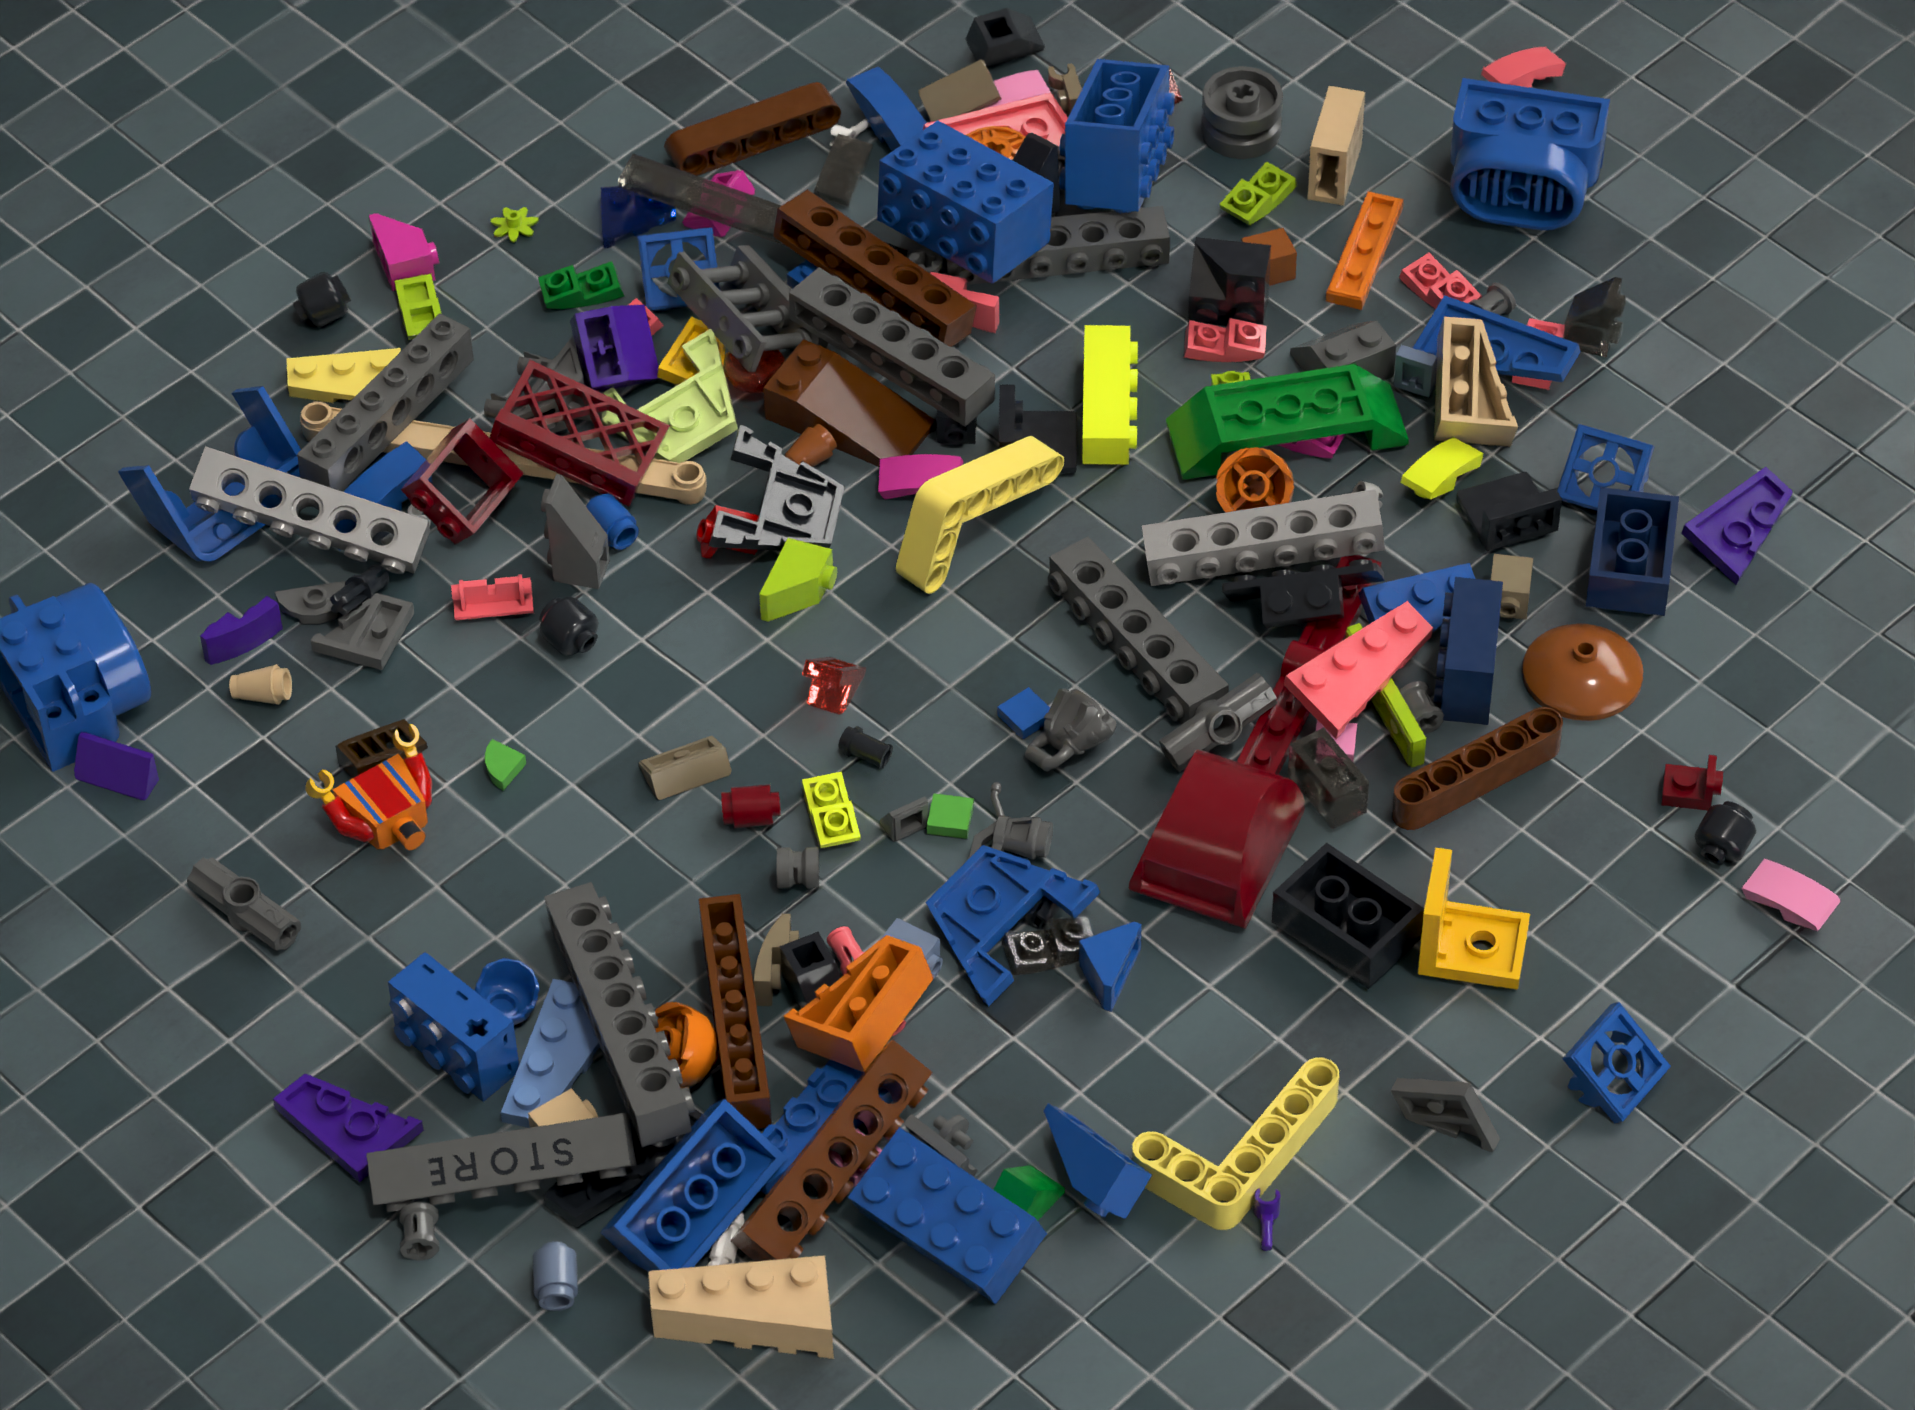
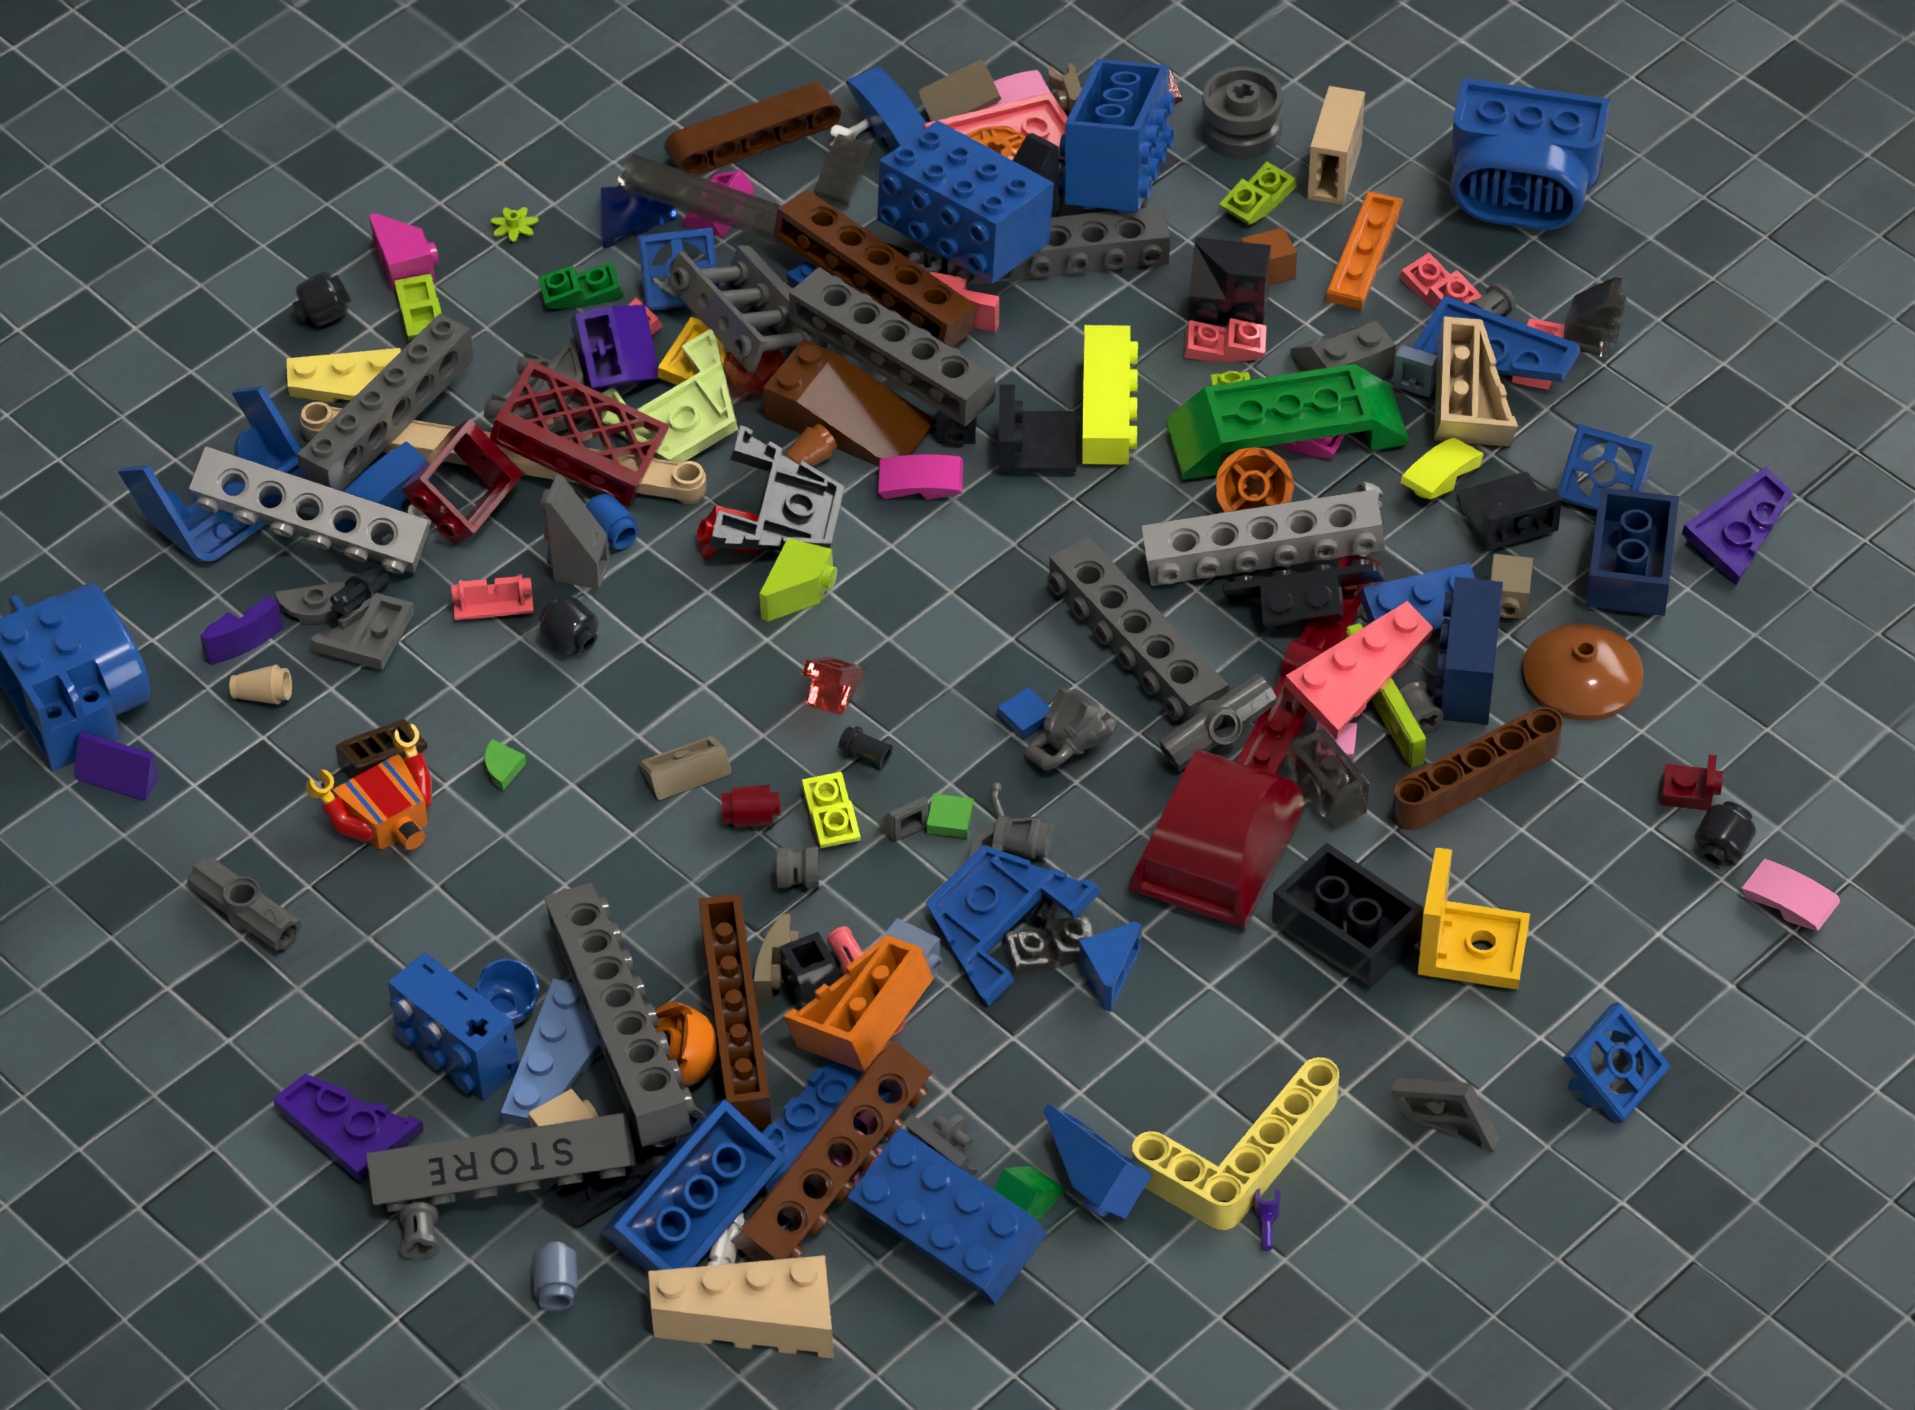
light yellow beam [896,436,1064,594] -> none
black slope [965,8,1045,67] -> none
coral slope [1481,47,1566,88] -> none

